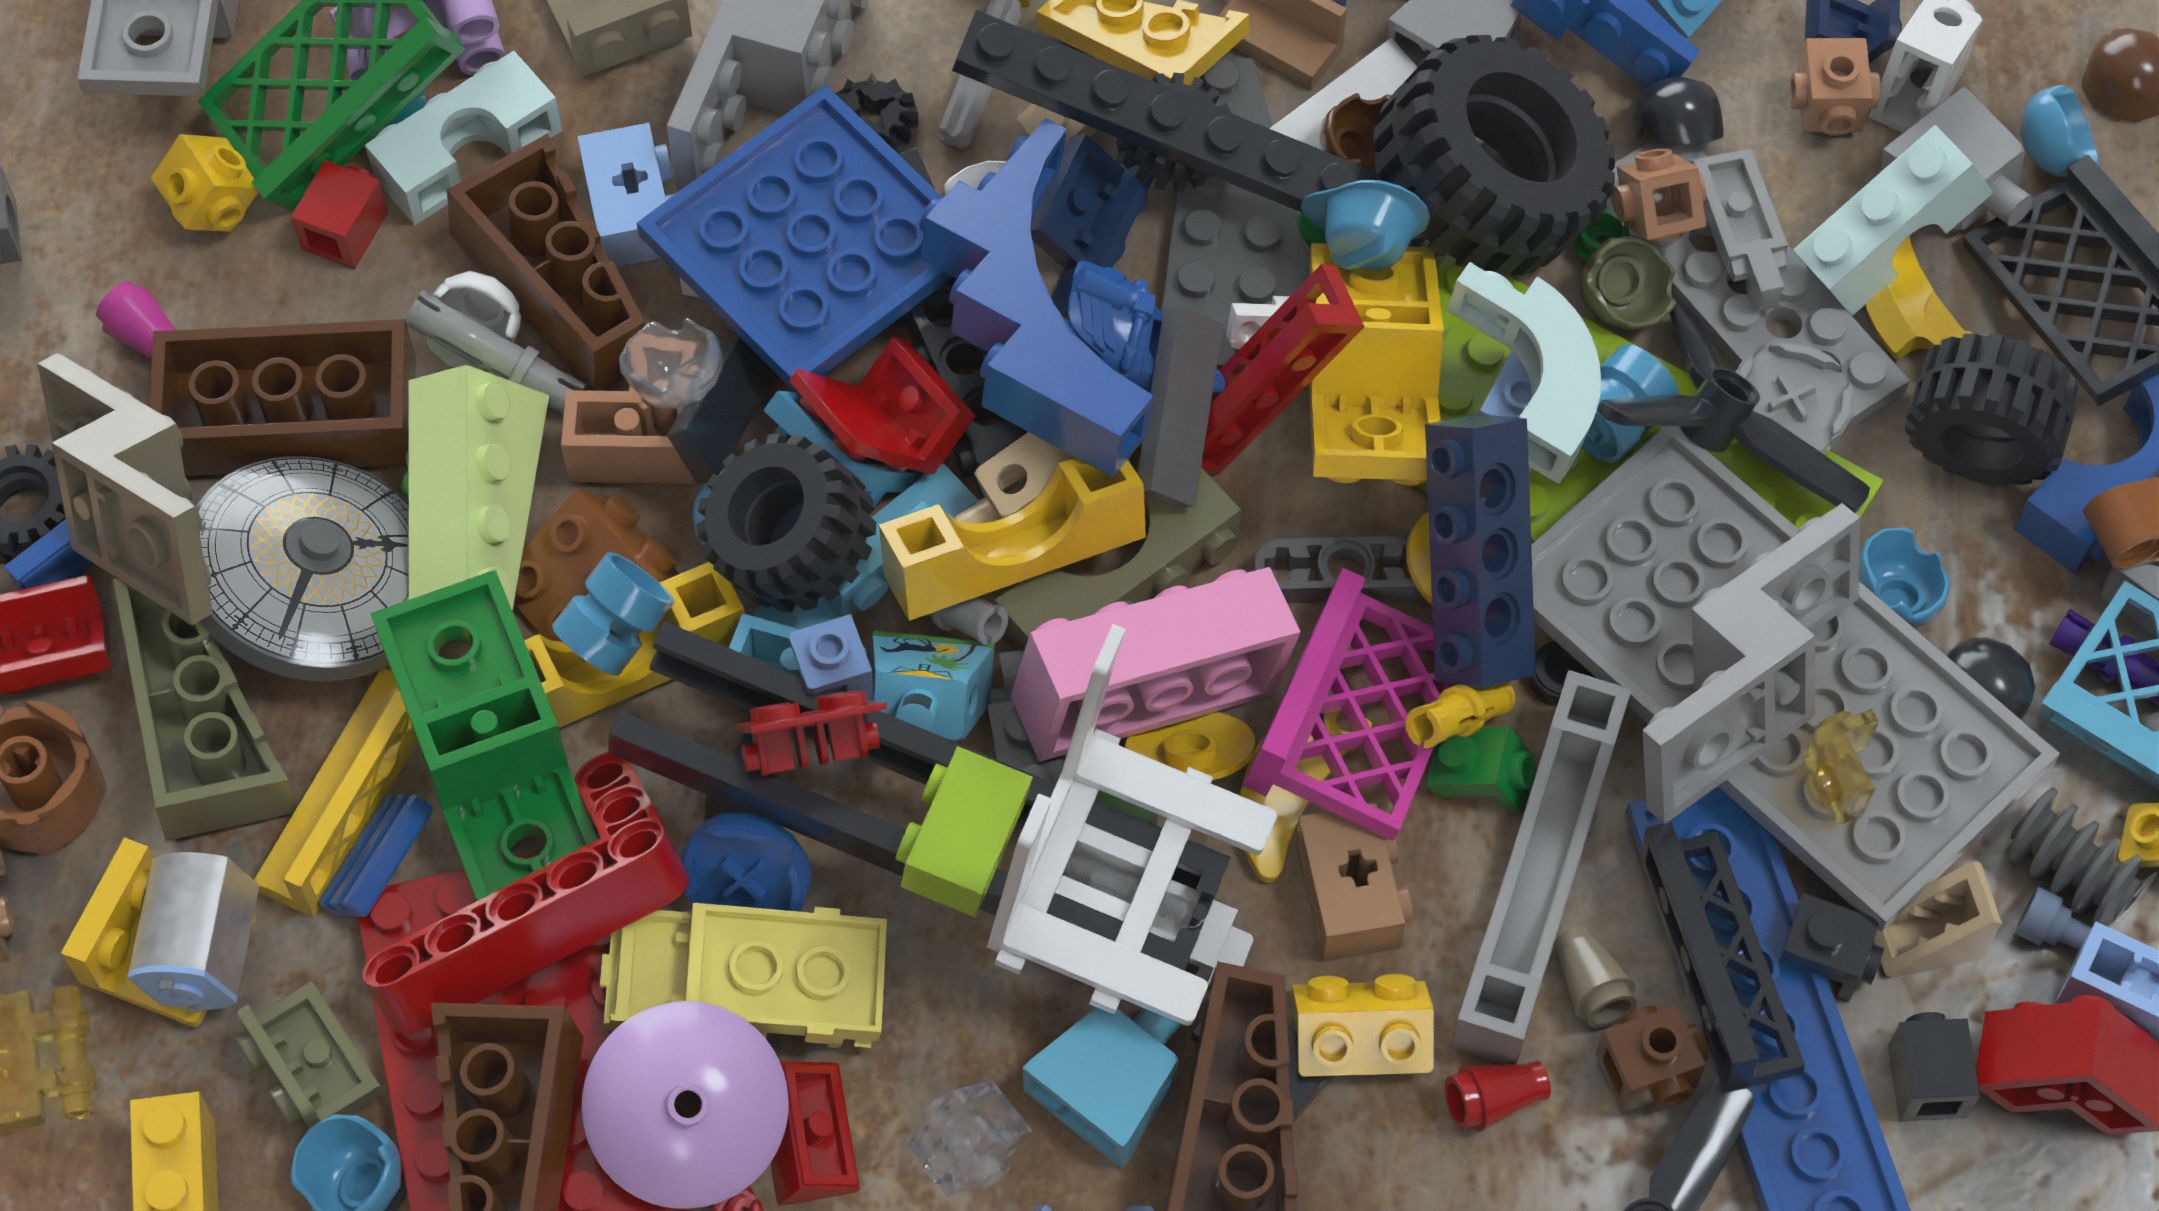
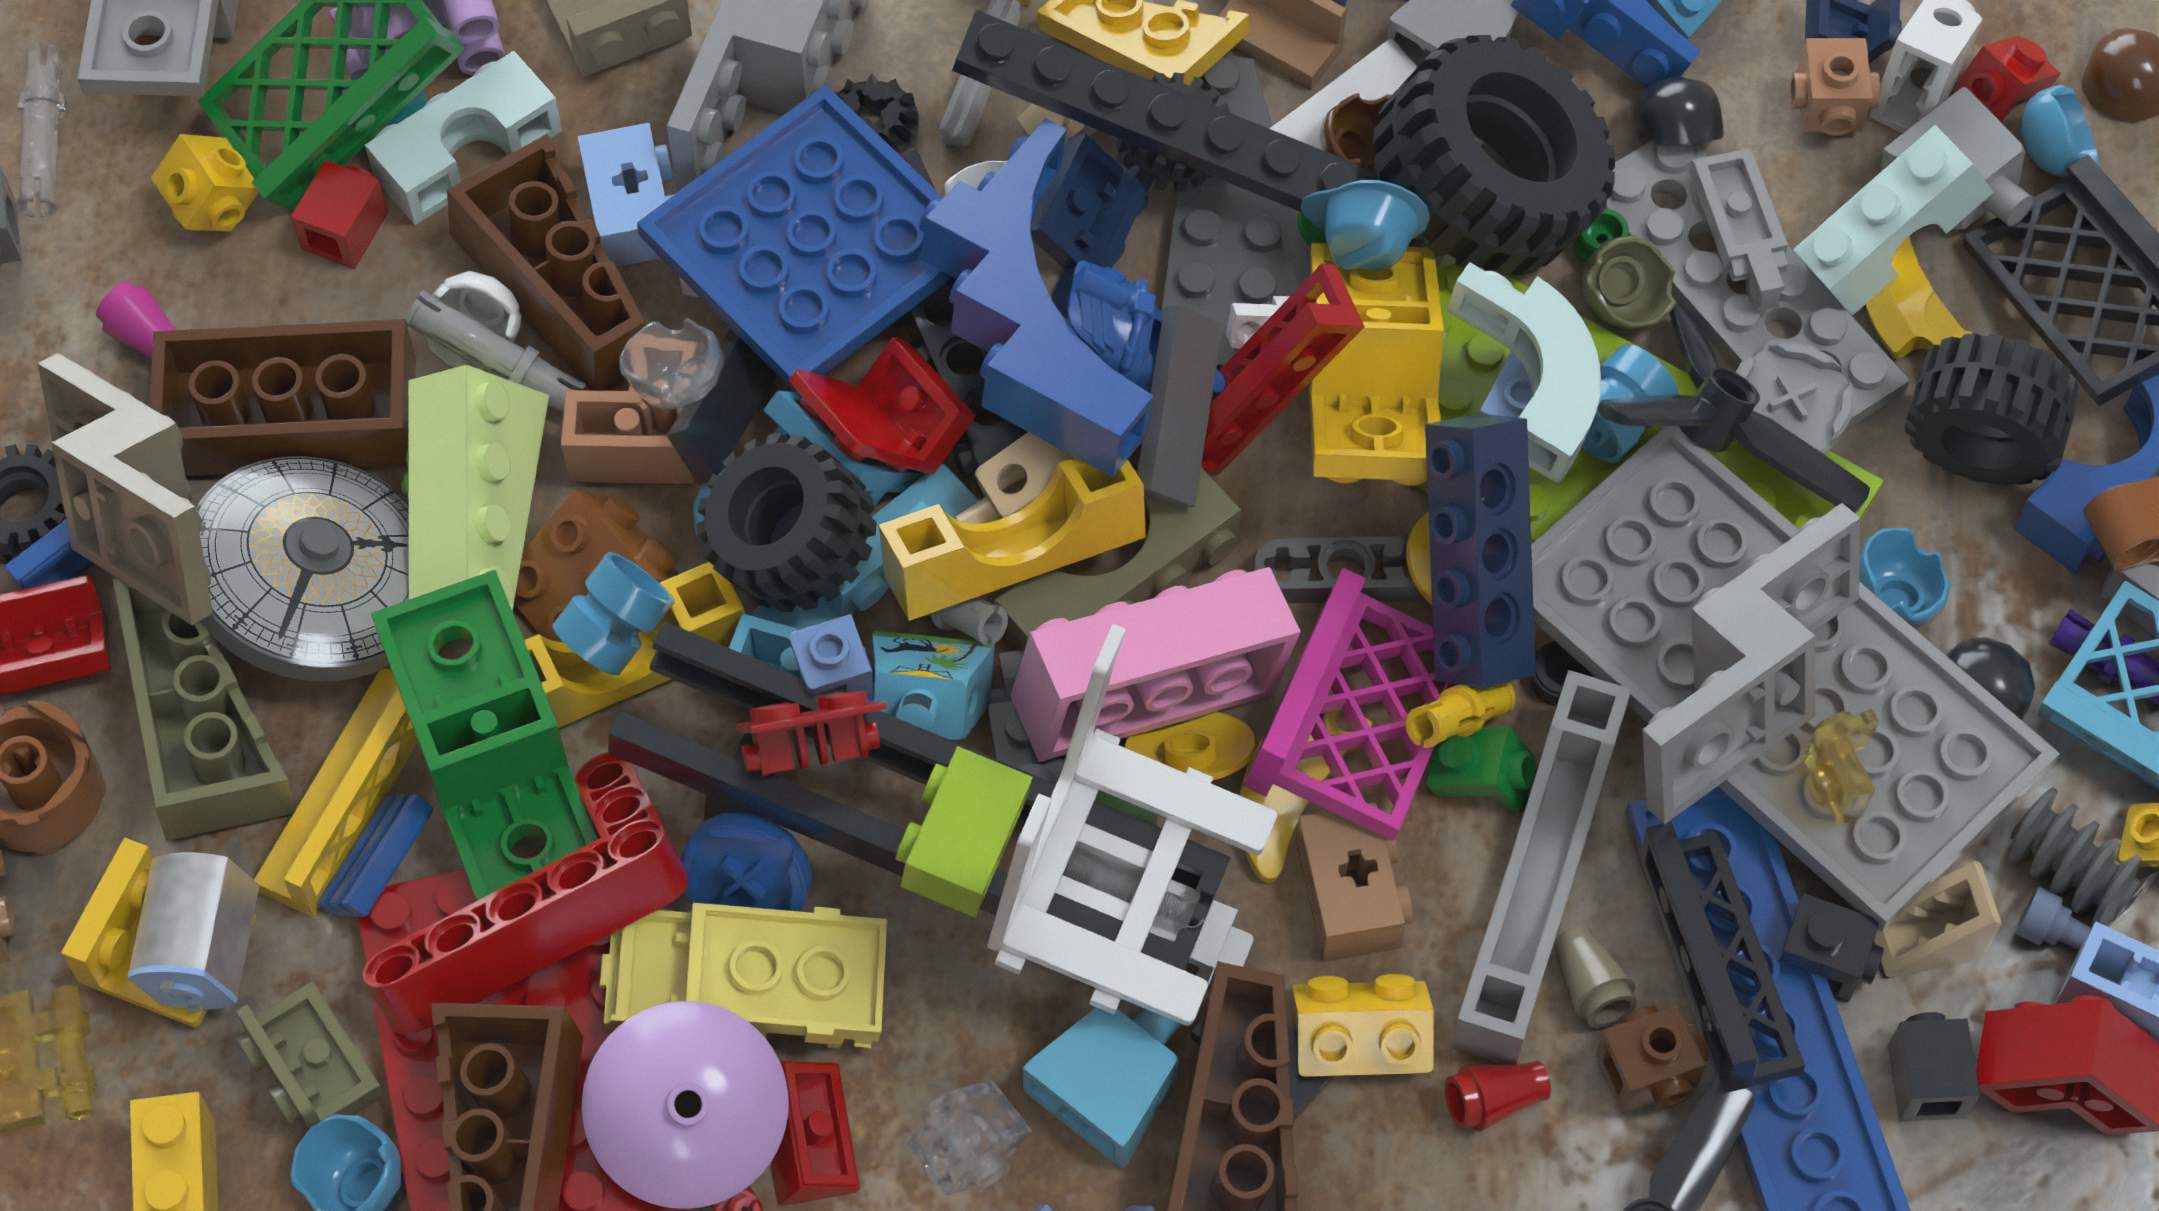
nougat brick [1612,149,1706,242] -> none
none -> clear pin [17,43,66,218]
none -> red bracket [1953,35,2061,123]

